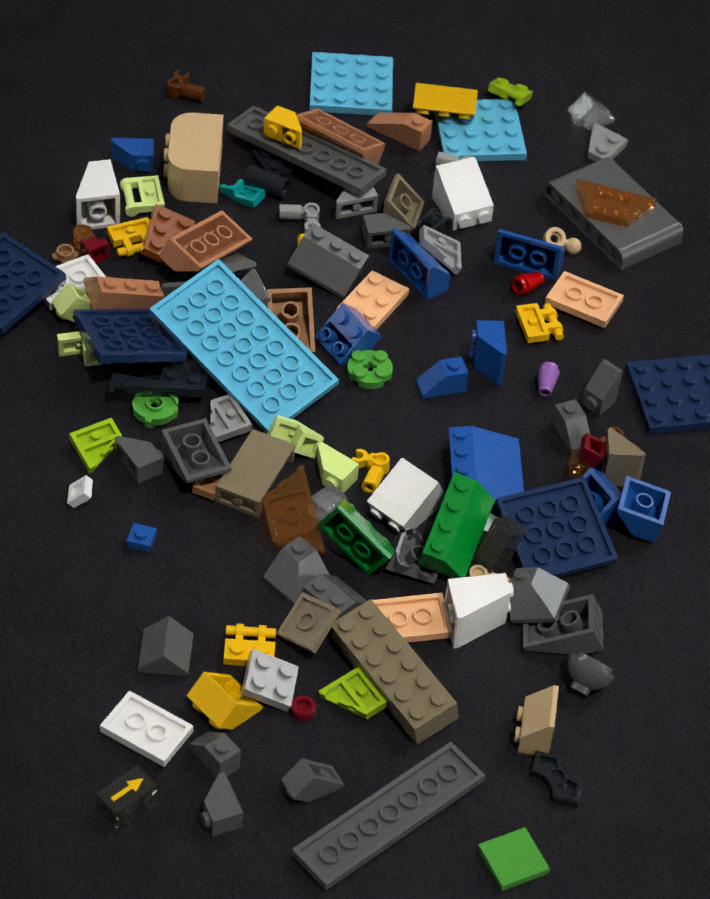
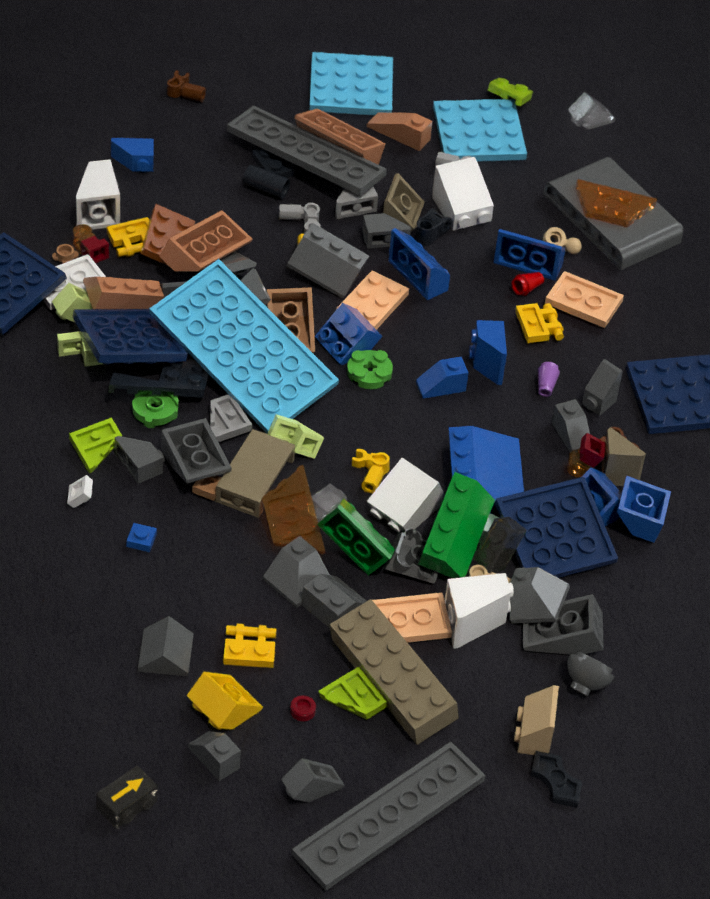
white plate [100,691,193,767] -> none
yellowish green plate [120,175,165,217] -> none
tan brick [164,113,223,203] -> none
dark grey slope [200,772,243,837] -> none
teal slope [219,179,266,208] -> none
light grey plate [241,649,299,712] -> none
yellow slope [264,106,302,149] -> none
dark tan tile [276,592,341,654] -> none
yellowish green slope [317,442,359,496] -> none
yellow slope [413,83,478,120] -> none
light grey wing [419,225,462,274] -> none
bright green tile [478,827,550,891] -> none
light grey wing [587,123,628,162] -> none

